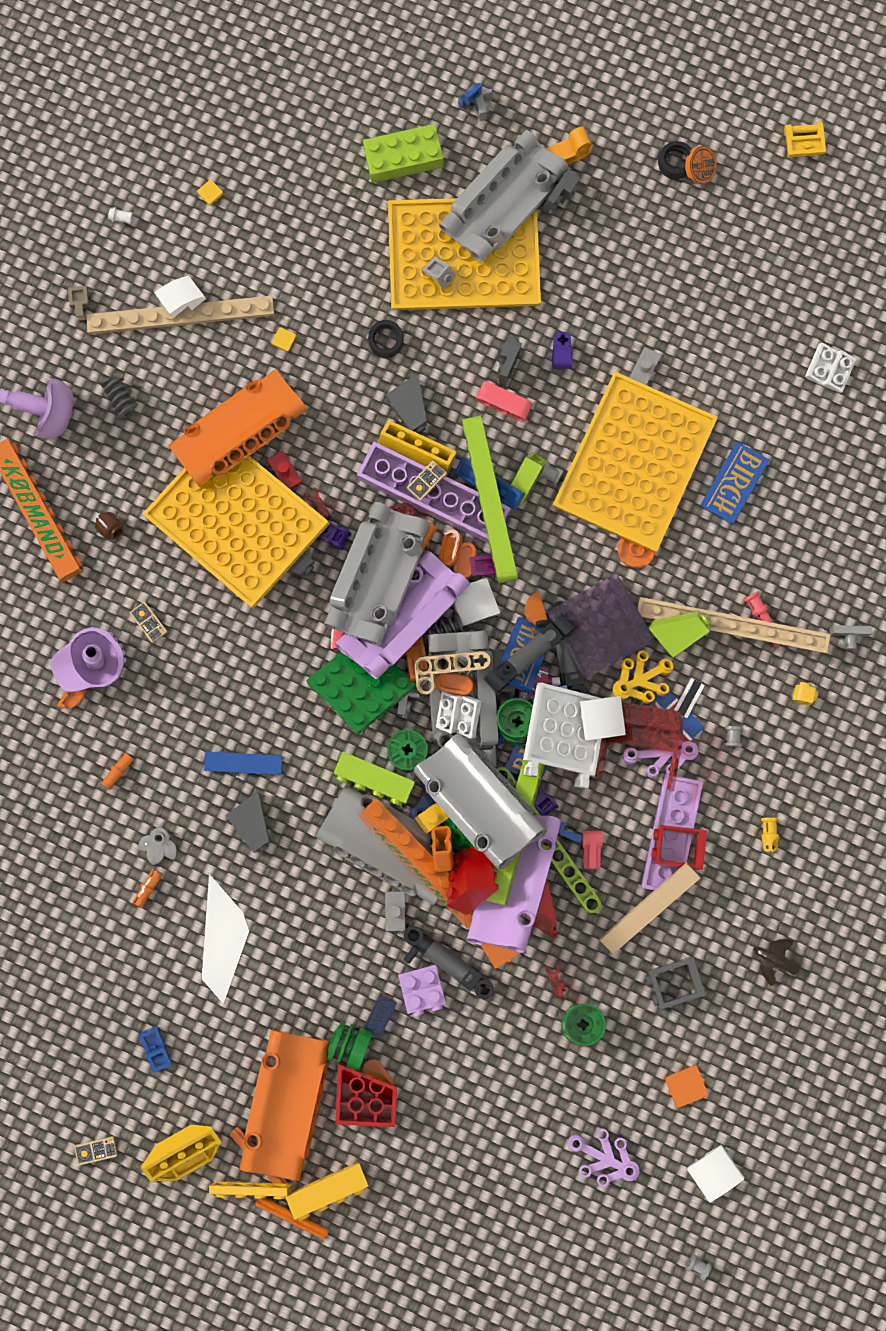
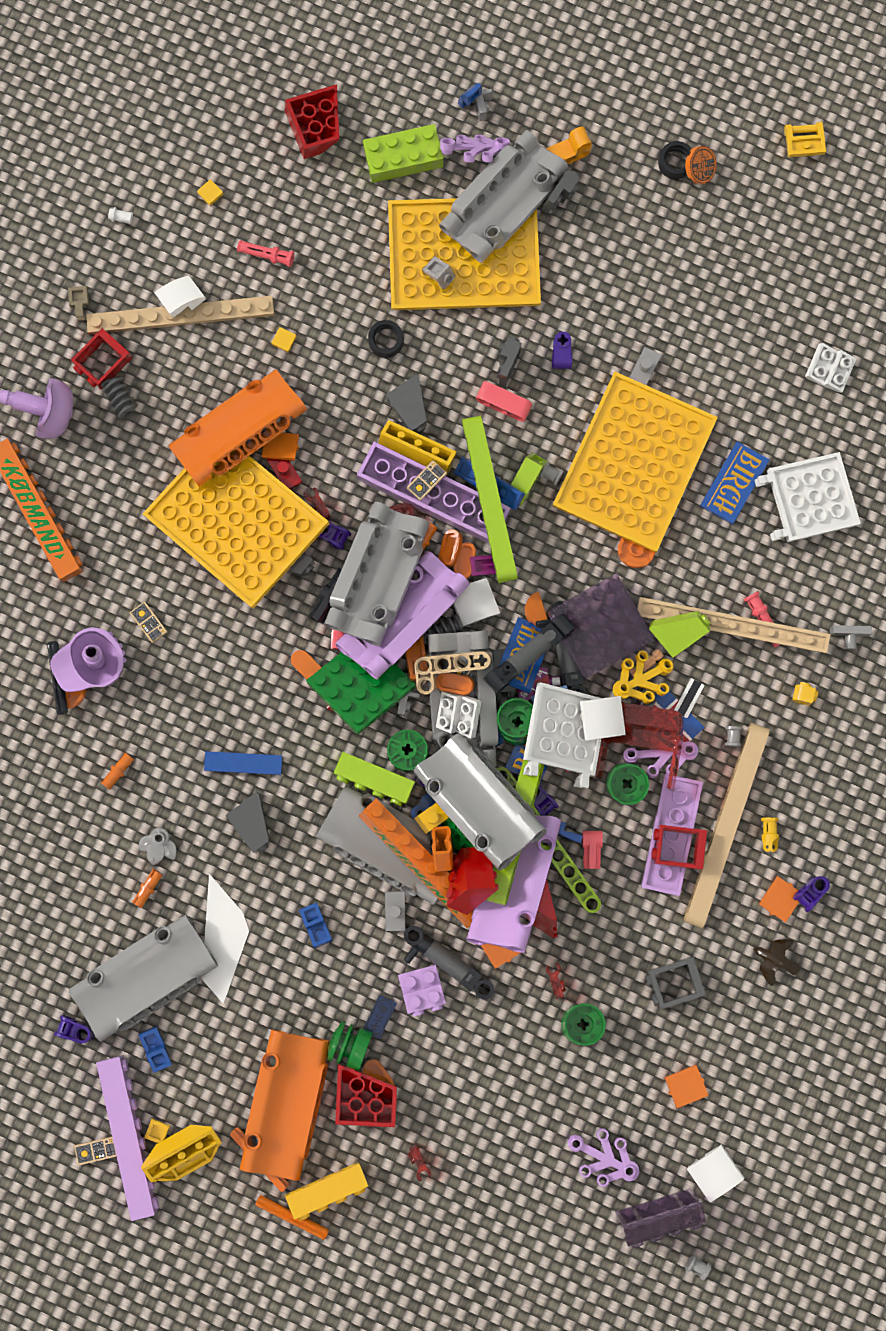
reddish brown head [95,512,124,540] -> none
yellow plate [209,1181,292,1199] -> none
tan tile [600,862,700,954] -> none
none -> black axle [47,641,68,715]
none -> dark purple piece [54,1015,95,1044]
none -> light grey panel [69,914,218,1042]
none -> red window [71,328,132,390]
none -> lavender brick [96,1055,159,1221]
none -> yellow tile [144,1118,171,1143]
none -> coral pin [237,240,295,268]
none -> orange piece [262,433,299,461]
none -> red wedge [284,84,339,159]
none -> orange tile [291,650,321,680]
none -> blue slope [299,903,333,948]
none -> black piece [309,567,342,625]
none -> clear red plate [408,1143,431,1181]
none -> lavender plant [440,135,511,162]
none -> green wheel [605,763,650,805]
none -> clear purple slope [615,1189,706,1248]
none -> light nougat axle [630,649,664,676]
none -> tan beam [684,723,770,928]
none -> white plate [754,452,861,542]
none -> orange piece [759,876,799,923]
none -> dark purple piece [793,876,830,912]

